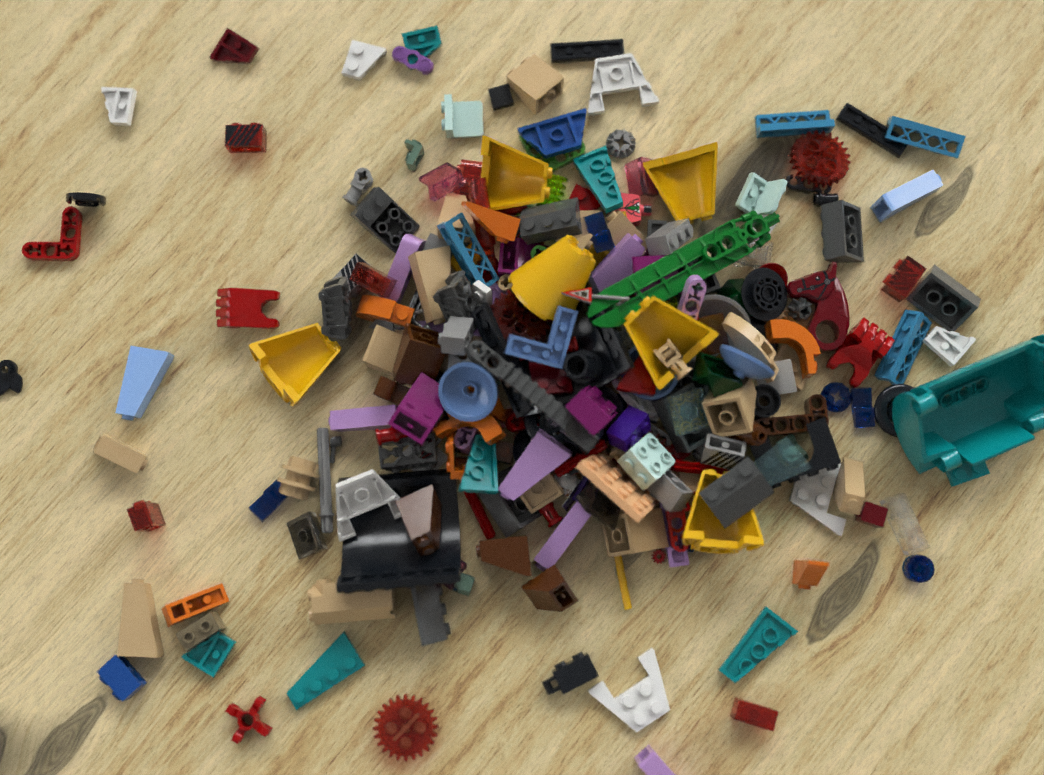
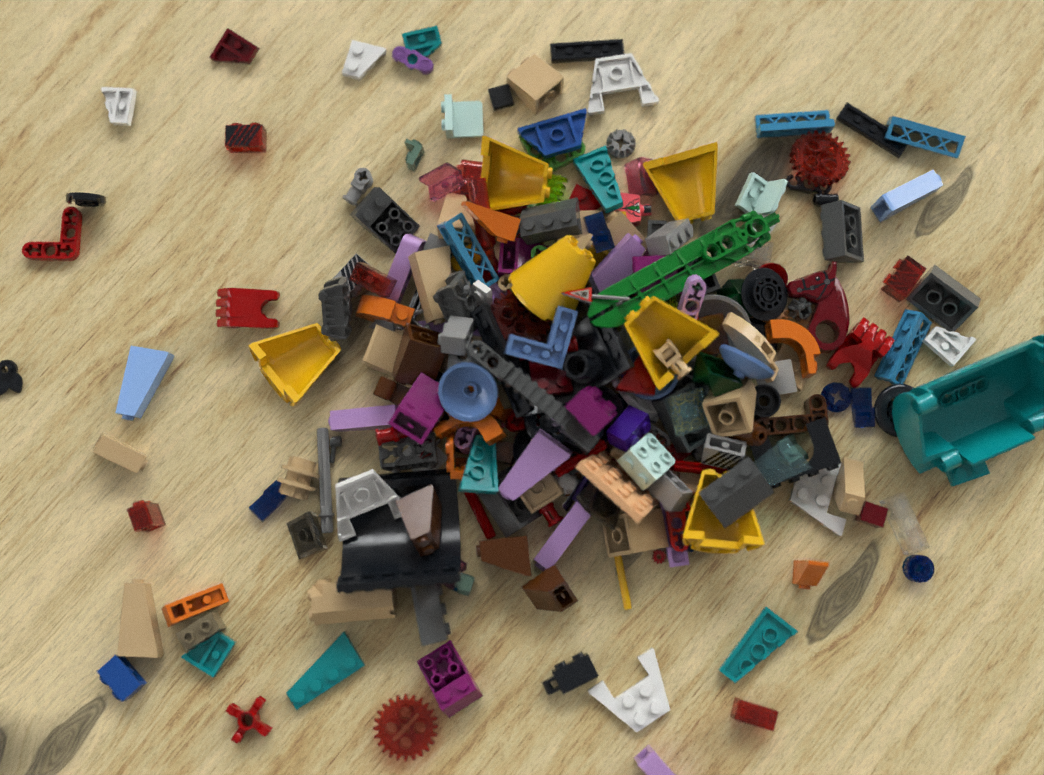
none -> magenta slope [417,640,483,718]

